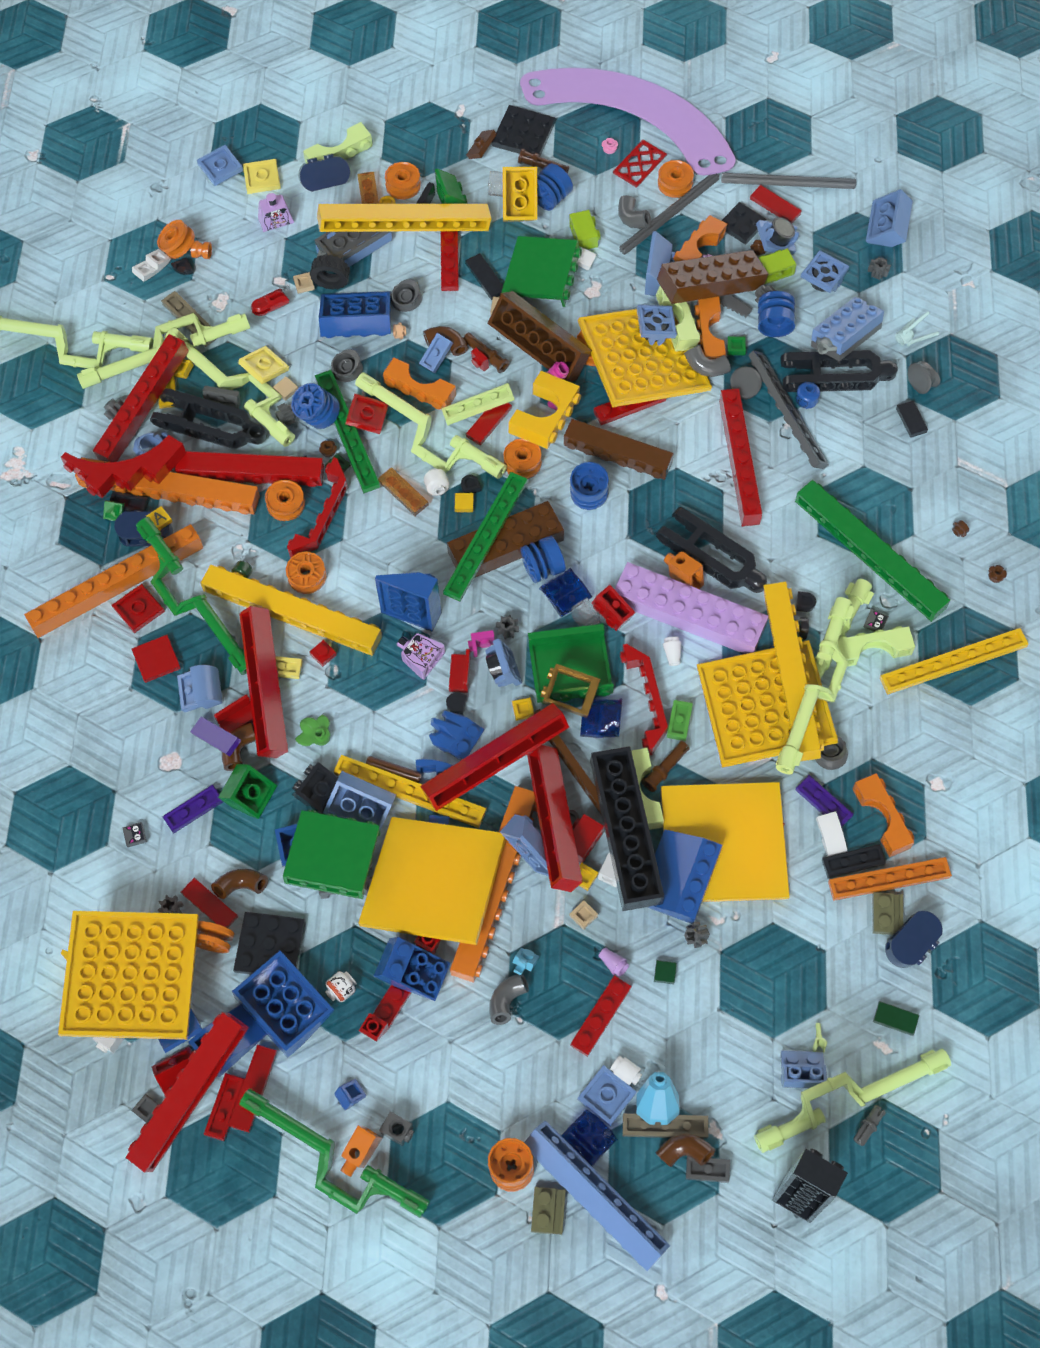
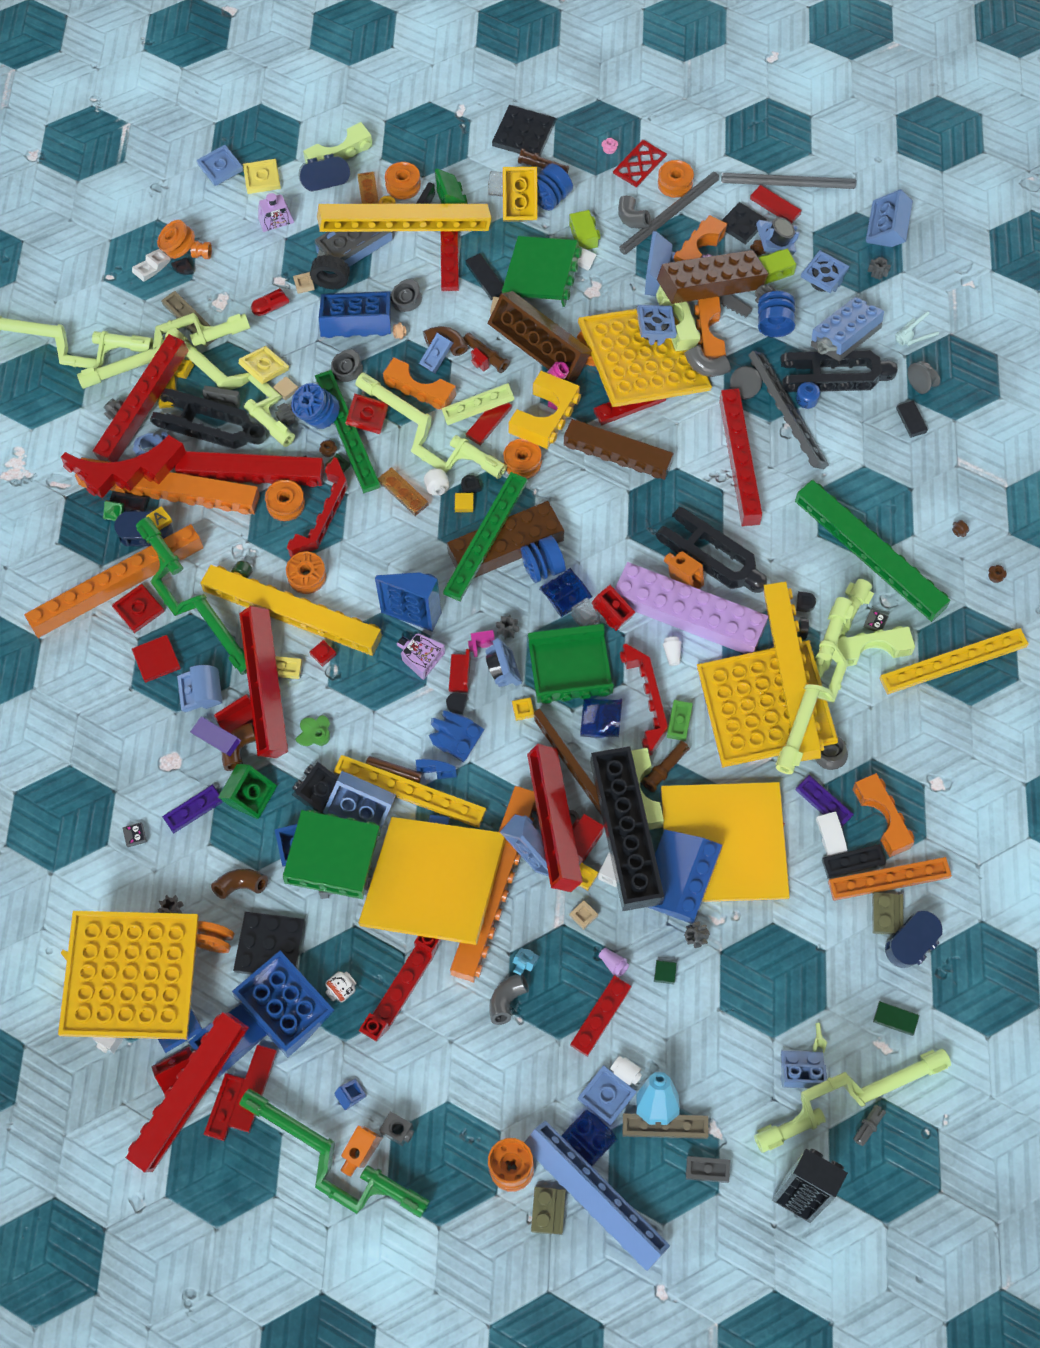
dark grey tile [131,1094,159,1123] -> none
red tile [180,877,238,928] -> none
blue slope [374,937,451,1001] -> none
red brick [420,703,569,811] -> none
reddish brown plate [466,130,496,159] -> none
lavender piece [520,68,736,175] -> none
pearl gold window [540,664,600,718] -> none
blue wheel [570,462,609,510] -> none
reddish brown cylinder [655,1134,715,1167] -> none
green plate [727,336,746,355] -> none

